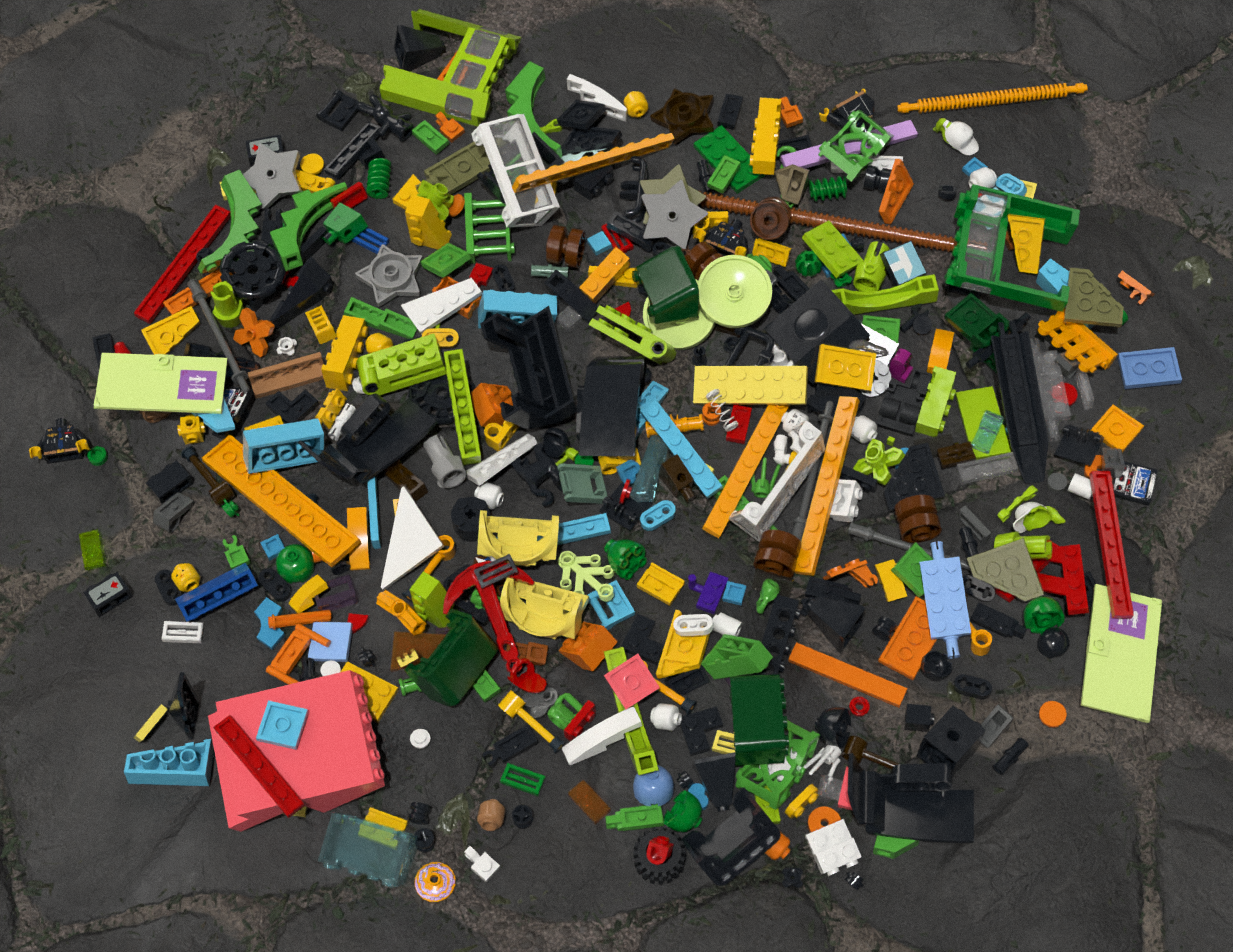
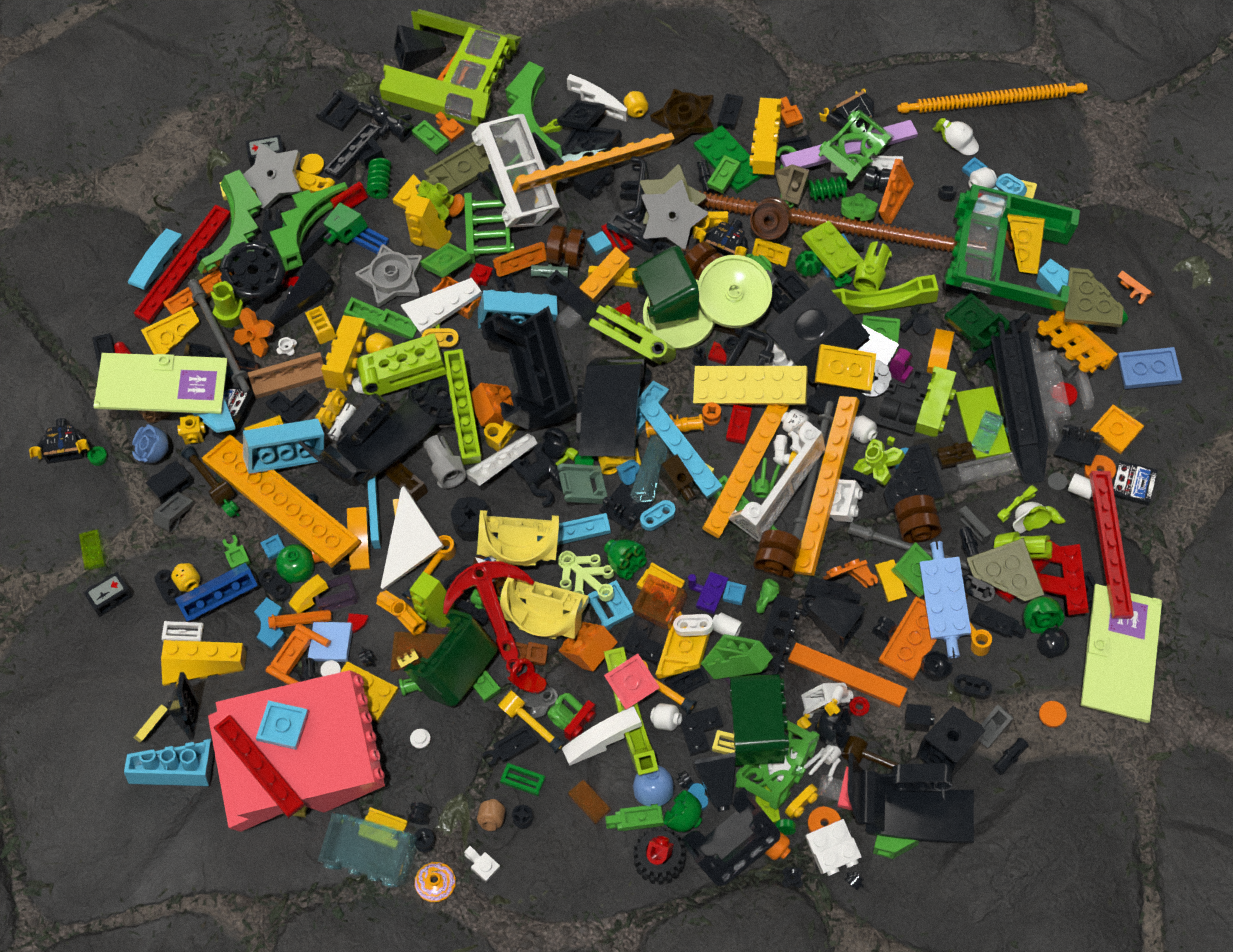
white head [474,482,504,510] -> none
black tile [474,554,518,589] -> none
red piece [619,479,632,504] -> none
white piece [706,389,739,431] -> none
clear tile [849,339,889,358] -> none
tile [880,240,927,287] -> none
dark grey slope [1101,448,1125,478] -> none
none -> medium azure slope [128,228,182,290]
none -> medium blue cylinder [132,424,169,463]
none -> yellow wedge [161,640,247,686]
none -> orange plate [493,242,546,277]
none -> clear orange brick [632,574,687,630]
none -> red tile [708,341,727,365]
none -> green tile [775,819,796,835]
none -> white torso [797,683,853,729]
none -> bright green plate [841,193,878,221]

